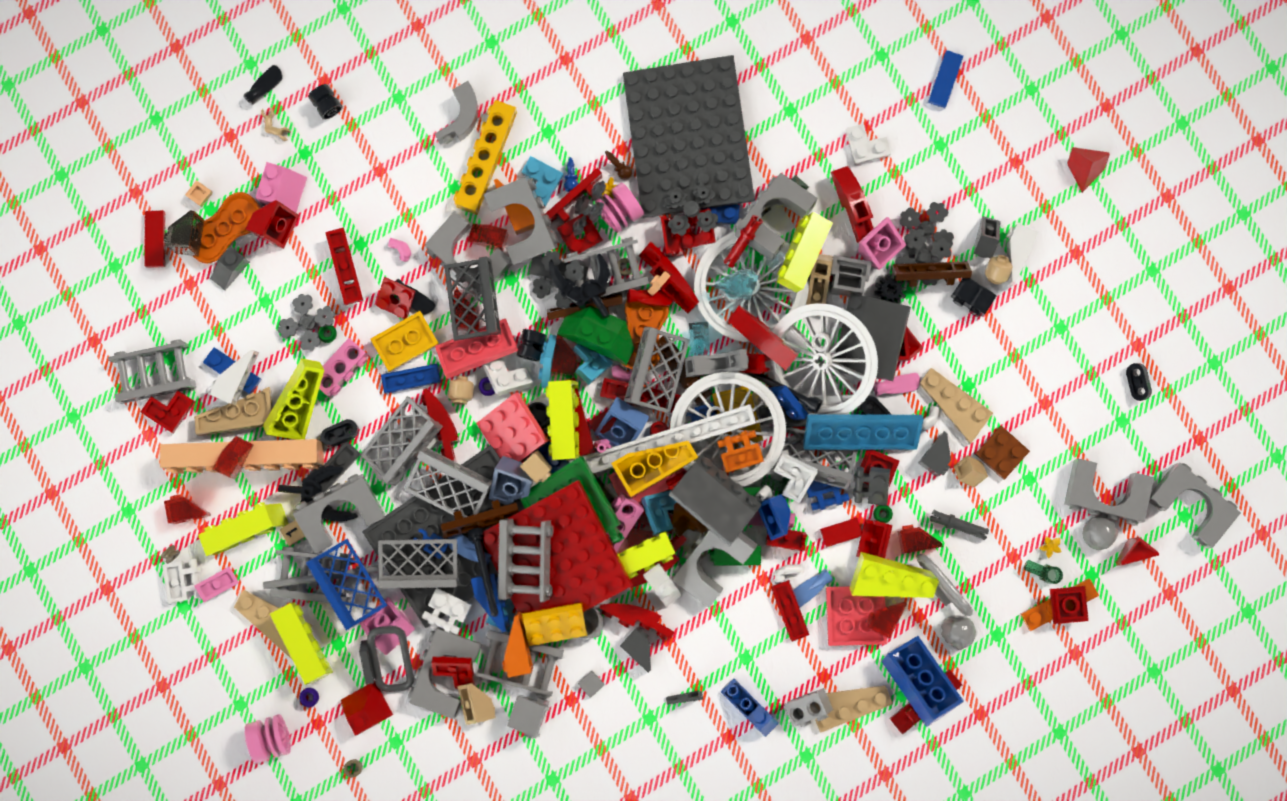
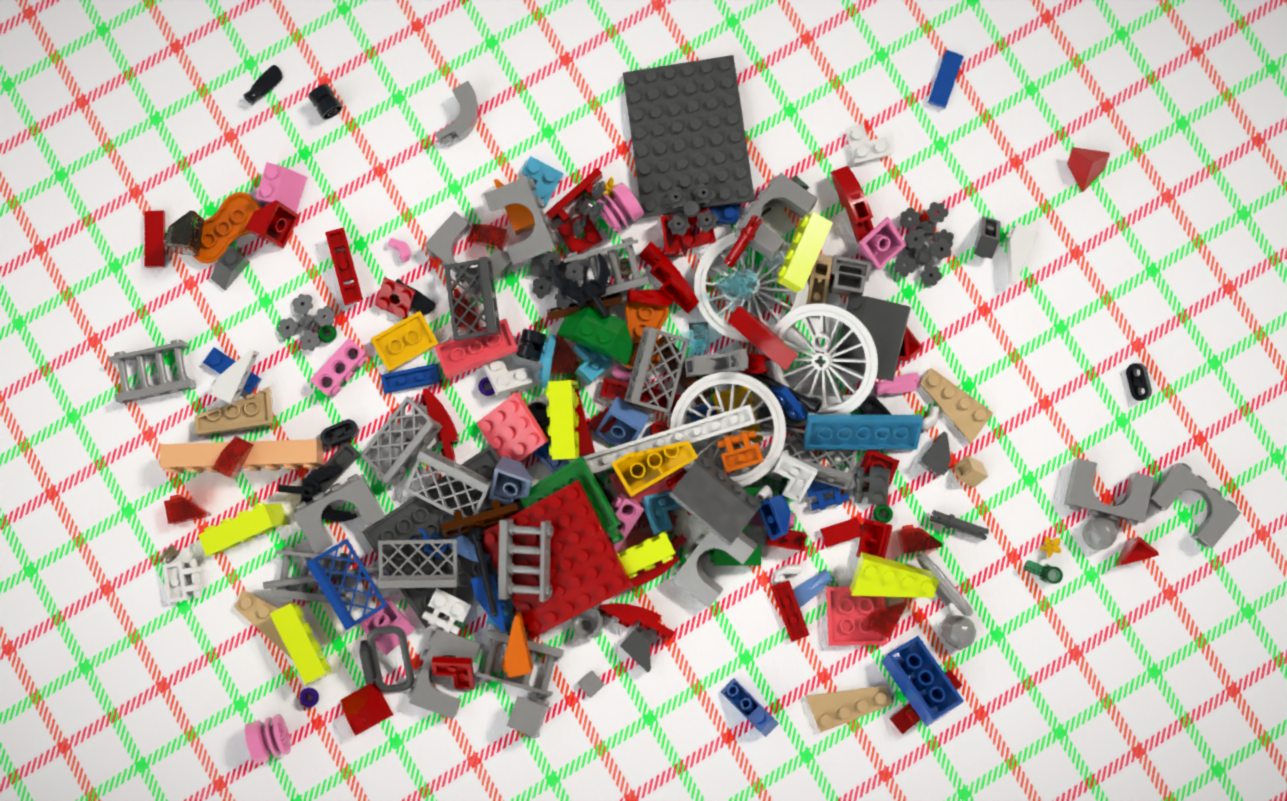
red plate [140,391,195,433] -> none
light nougat plate [185,180,213,207] -> none
bright pink plate [194,566,239,602] -> none
tan arm [261,108,291,141] -> none
neon yellow wedge [263,358,324,440] -> none
tan tile [279,520,305,546] -> none
dark tan bush [344,759,363,778] -> none
tan head [448,376,474,405] -> none
yellow brick [453,100,518,215] -> none
tan slope [457,683,496,725] -> none
tan slope [520,450,552,483] -> none
yellow plate [522,603,587,646] -> none
blue bar [564,157,579,192] -> none
bright pink arm [593,439,611,453] -> none
reddish brown bar [605,150,632,180] -> none
white slope [643,564,682,608] -> none
light nougat plate [648,271,670,296] -> none
dark grey tile [666,690,704,705] -> none
reddish brown slope [672,502,708,537] -> none
light grey brick [784,688,833,727] -> none
black gear [874,275,907,304] -> none
reddish brown hinge [892,261,972,287] -> none
black brick [950,278,997,317] -> none
dark orange plate [975,426,1030,480] -> none
tan head [985,255,1013,285] -> none
orange plate [1020,578,1099,631] -> none
red piece [1049,586,1089,624] -> none

